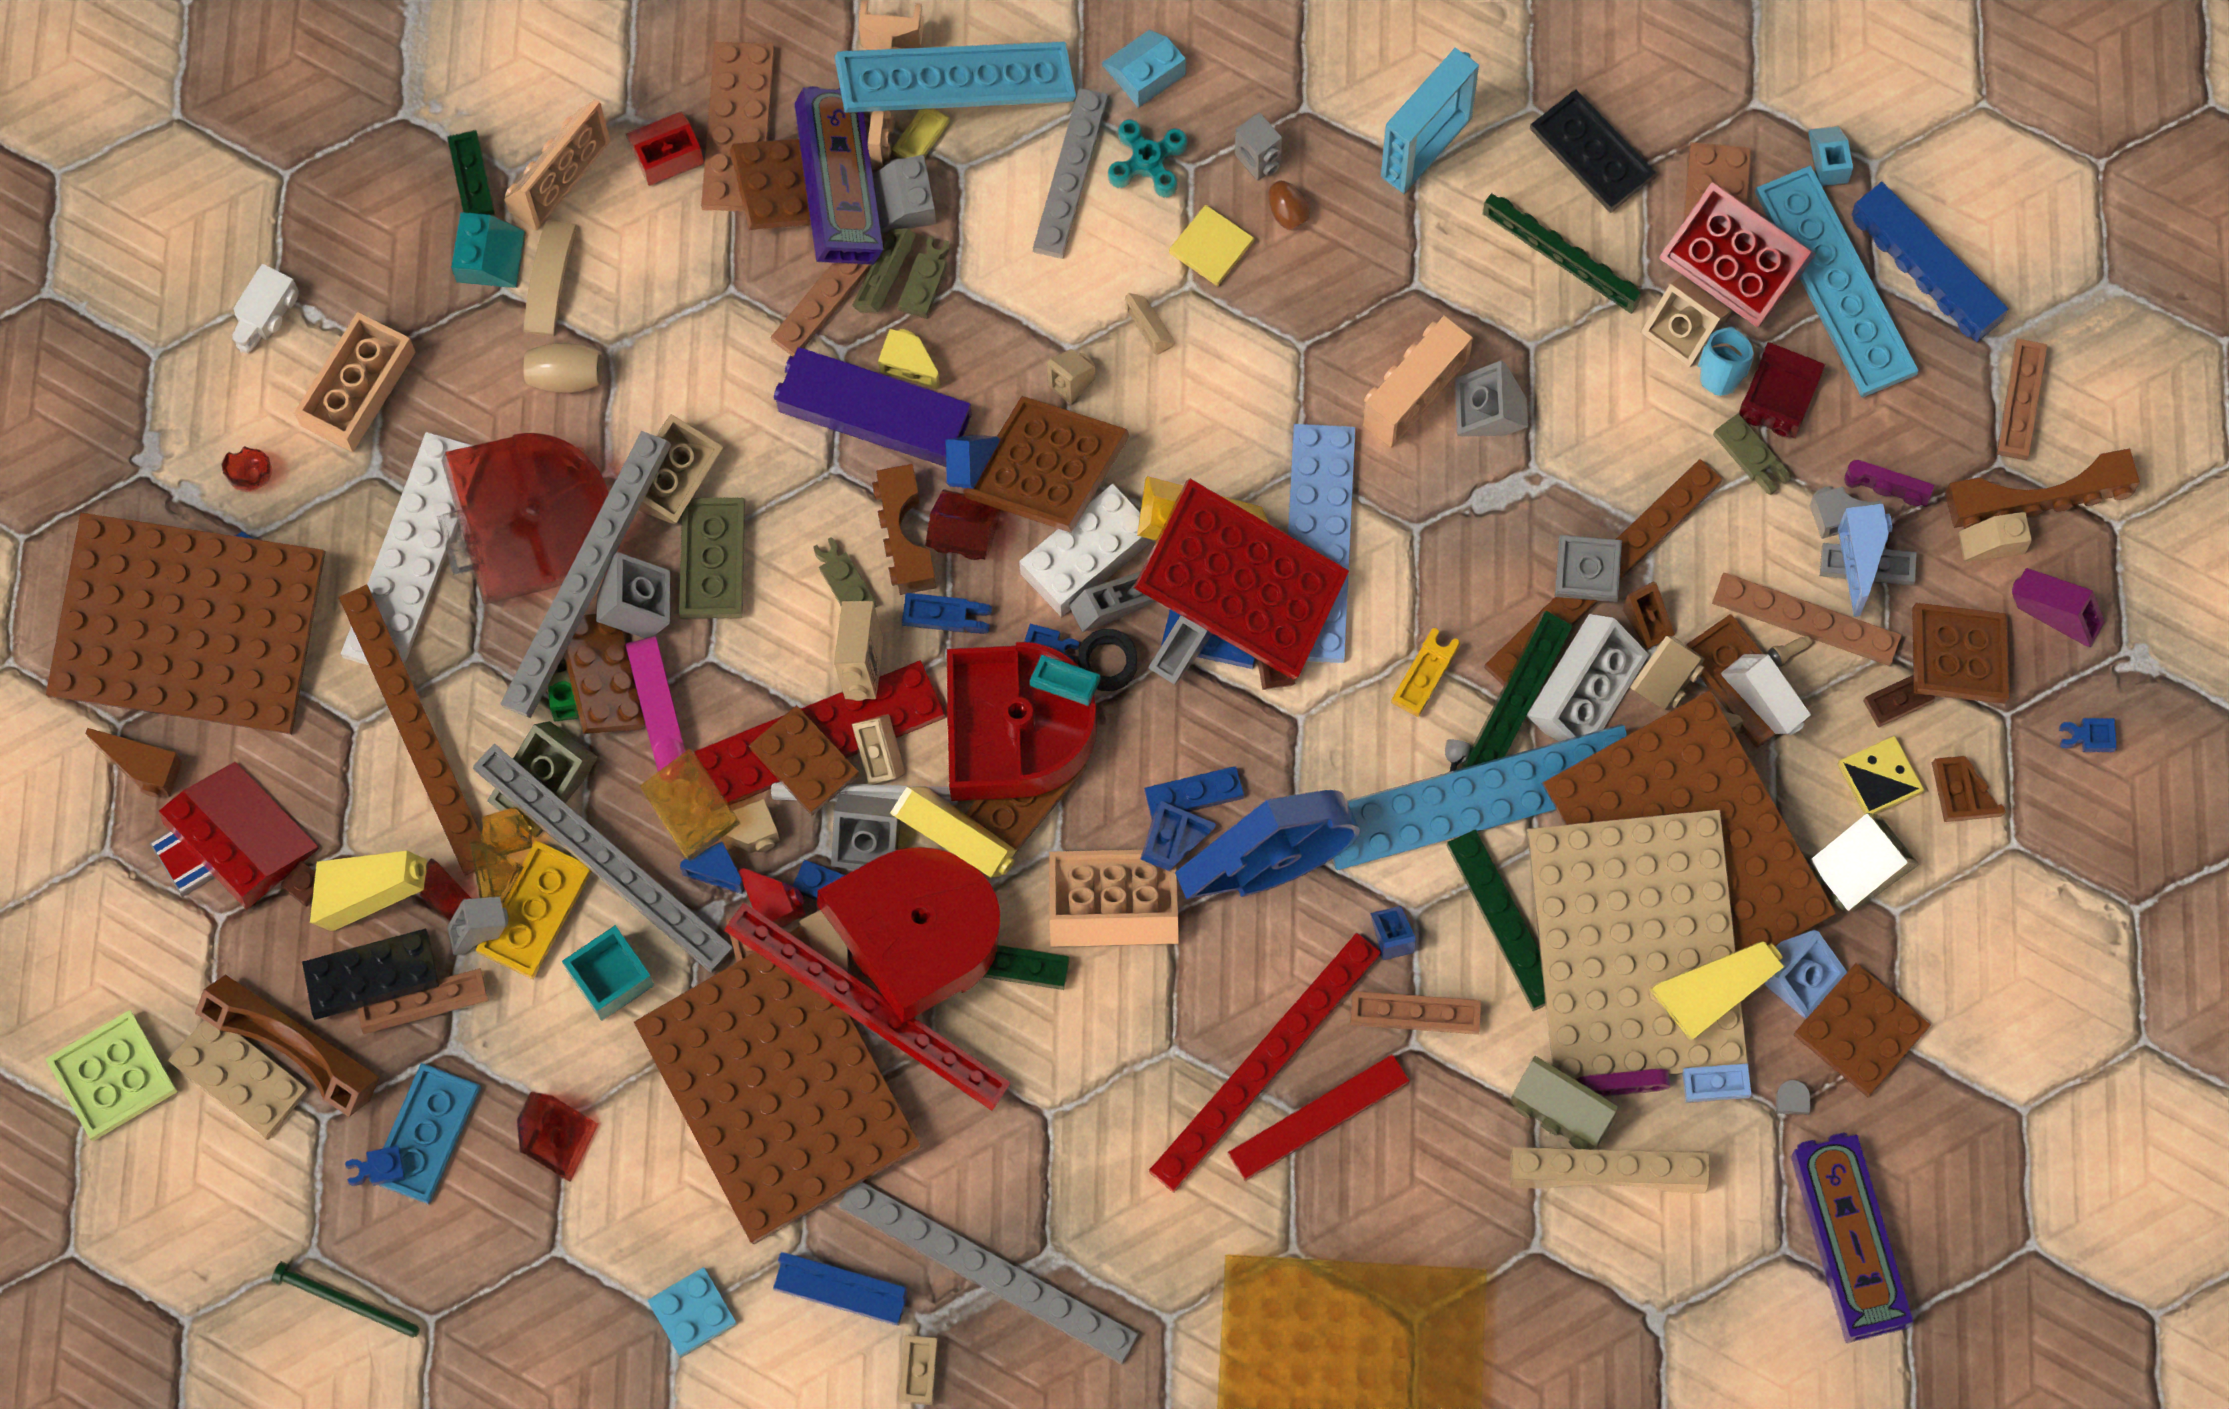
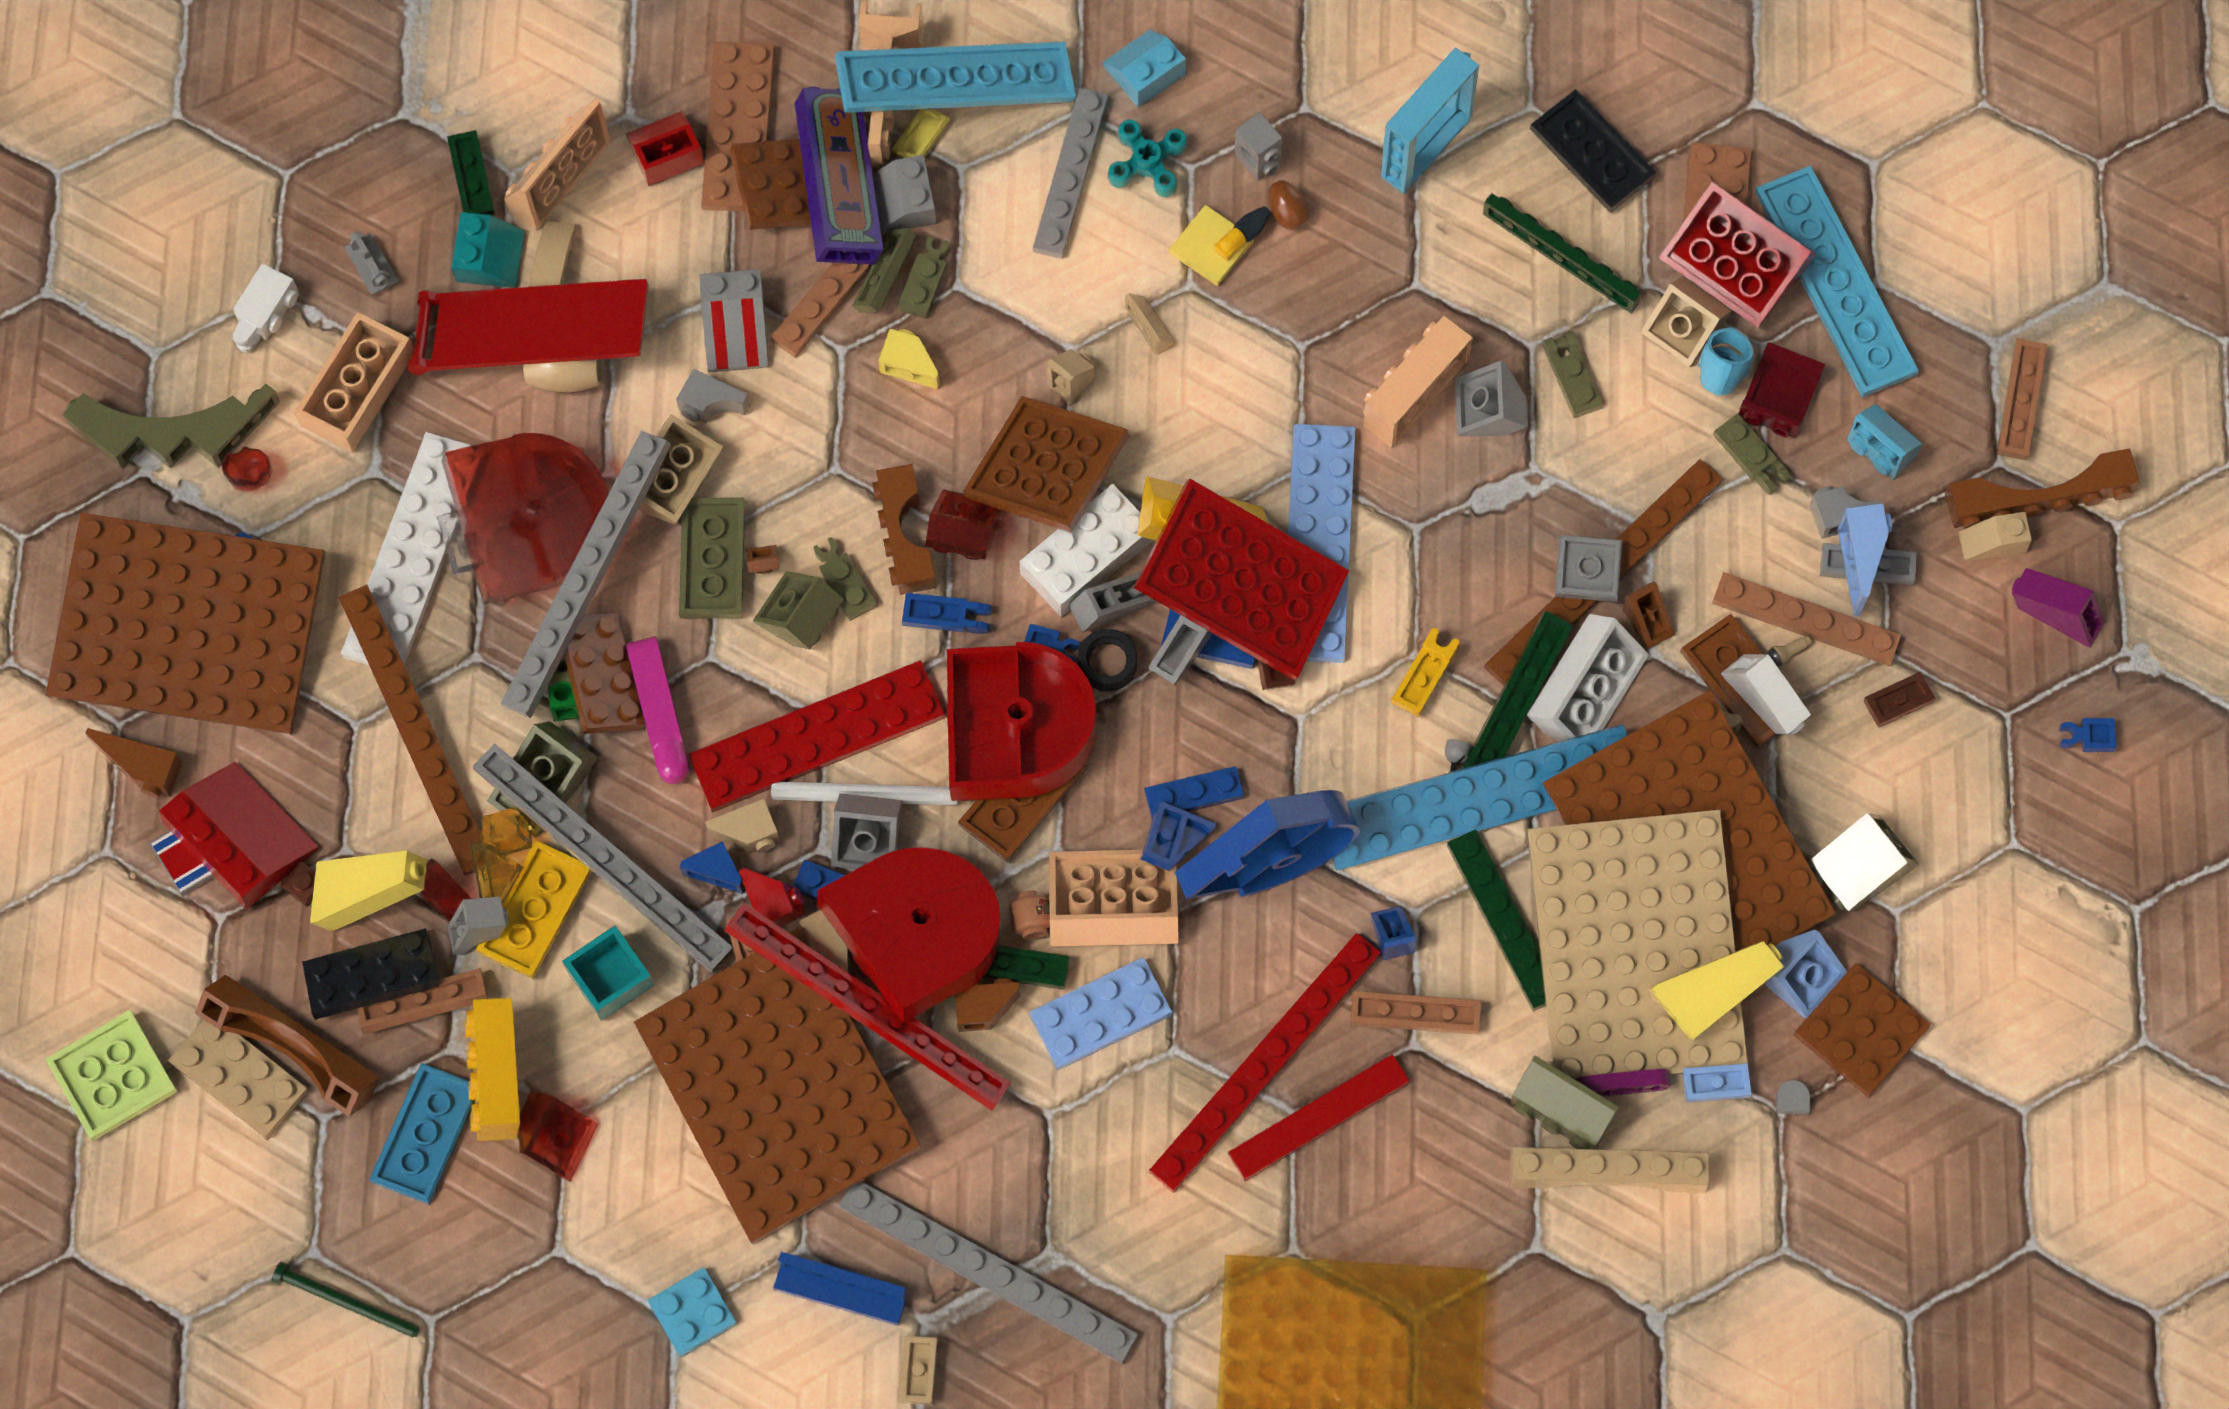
blue plate [345,1145,405,1186] -> none
light grey slope [596,552,670,638] -> none
clear yellow plate [640,748,741,861] -> none
dark orange plate [749,705,859,816] -> none
dark purple brick [774,347,972,467] -> none
tan brick [834,601,884,701] -> none
tan slope [852,714,905,785] -> none
light yellow slope [890,786,1017,877] -> none
blue slope [946,435,1000,489] -> none
teal tile [1030,655,1100,706] -> none
tan slope [1630,636,1705,710] -> none
brick [1791,1132,1914,1344] -> none
medium azure slope [1808,126,1853,186] -> none
tile [1837,736,1924,815] -> none
magenta plate [1844,460,1934,507] -> none
blue brick [1851,182,2008,343] -> none
dark orange plate [1912,603,2009,704] -> none
dark orange wing [1931,756,2006,822] -> none
none -> olive arch [62,383,280,469]
none -> light grey hinge [344,231,399,296]
none -> red flag [407,279,649,375]
none -> yellow brick [464,998,520,1141]
none -> light grey arch [676,369,750,423]
none -> light grey slope [699,269,769,373]
none -> dark orange plate [746,545,779,574]
none -> olive slope [753,571,844,650]
none -> dark orange slope [955,978,1020,1032]
none -> nougat head [1009,890,1050,940]
none -> light blue plate [1029,957,1172,1071]
none -> piece [1214,206,1271,261]
none -> olive plate [1542,330,1603,419]
none -> medium azure slope [1847,404,1922,480]

